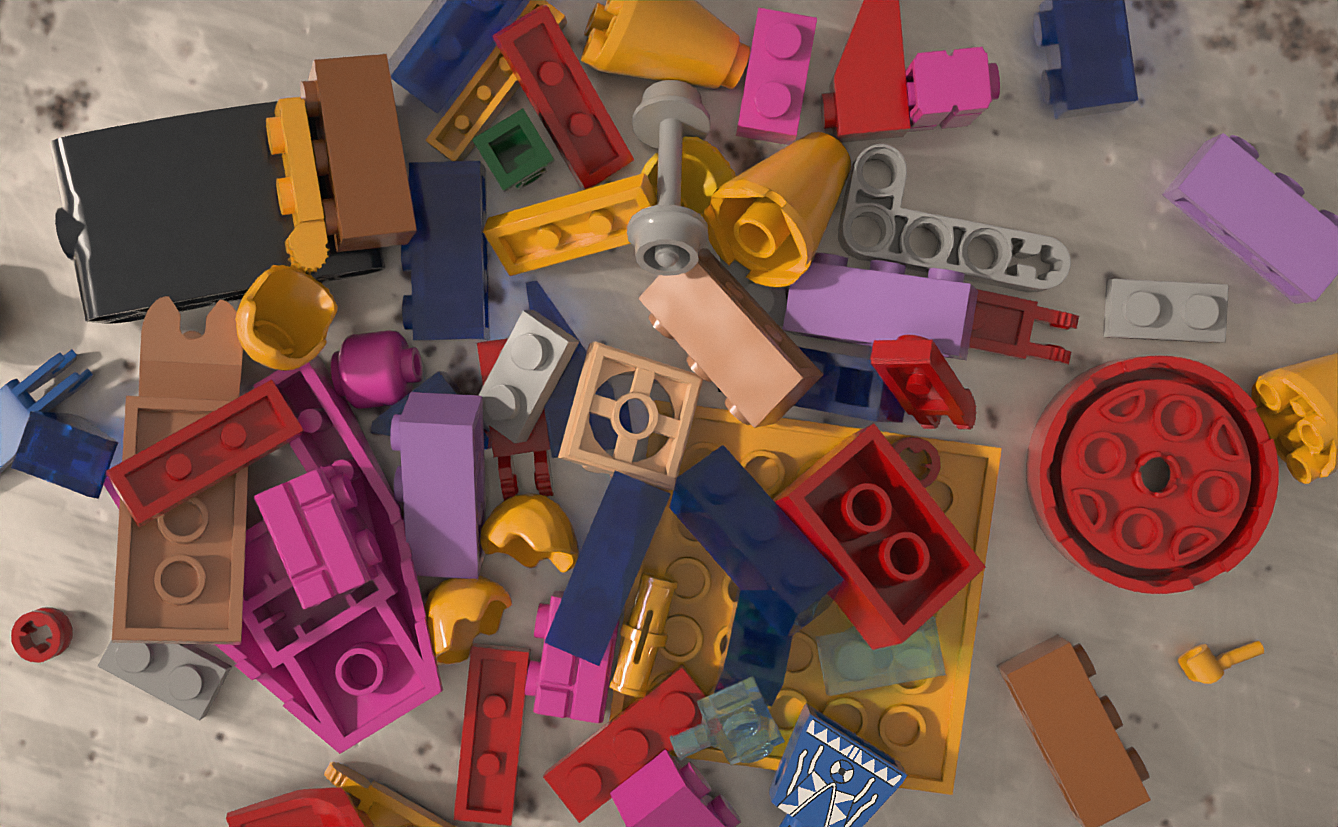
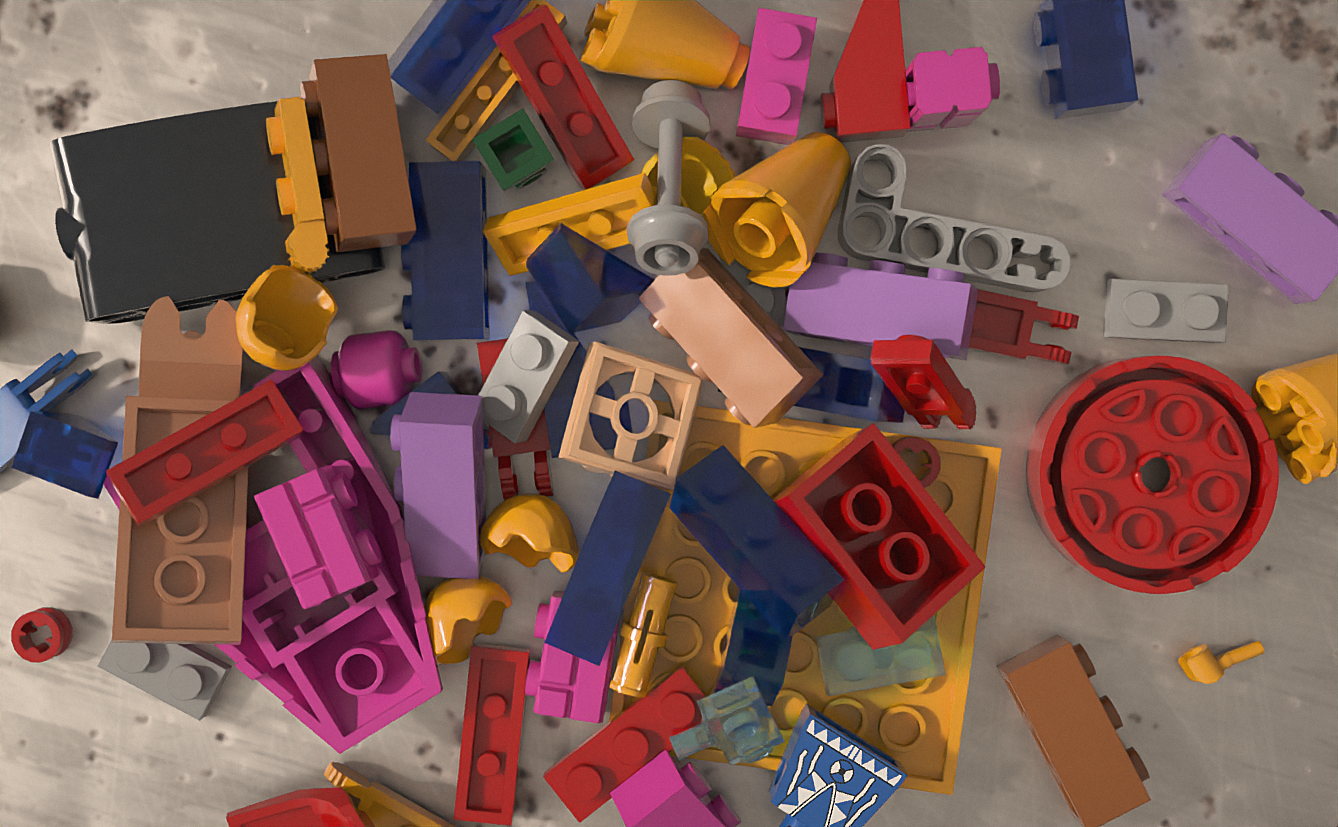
none -> clear blue slope [526,223,655,334]

